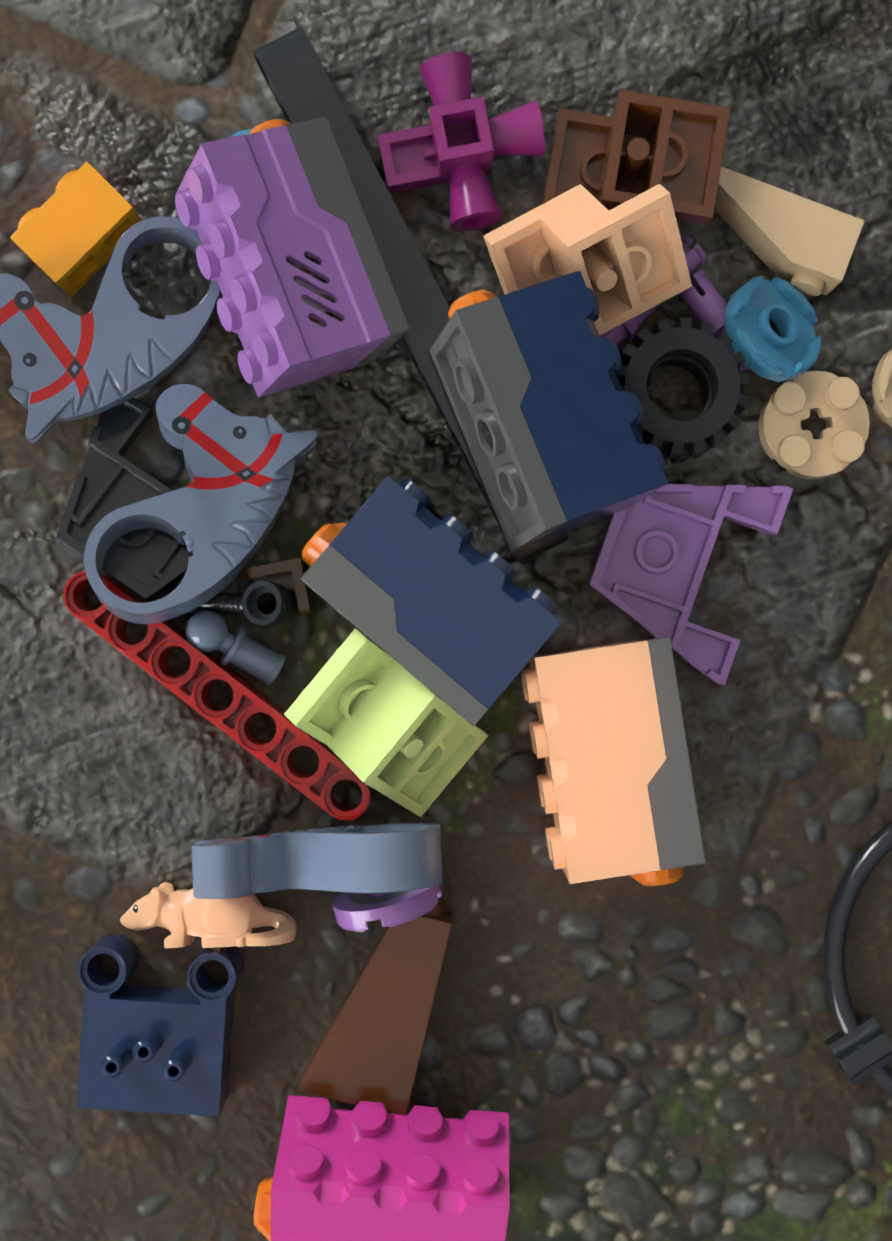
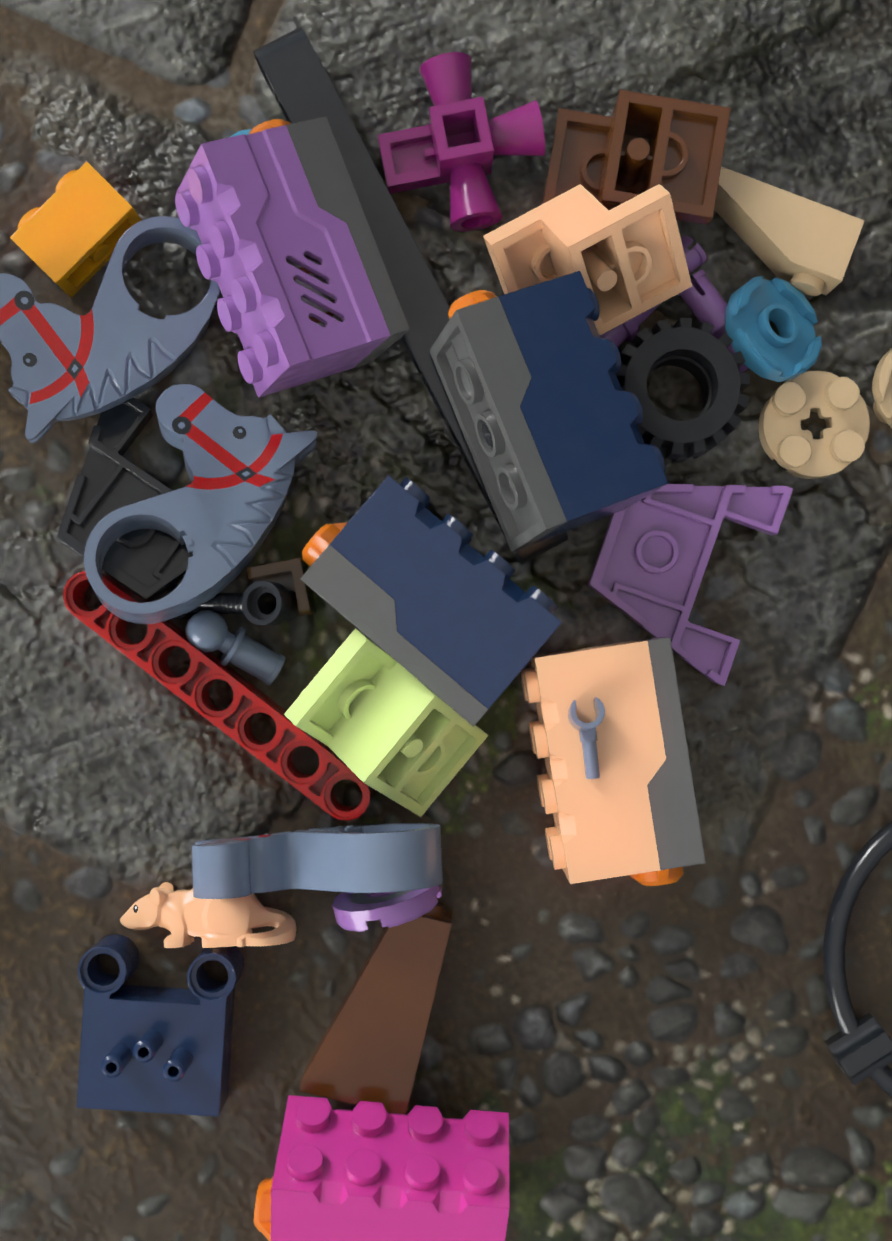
none -> sand blue hand [568,697,605,779]

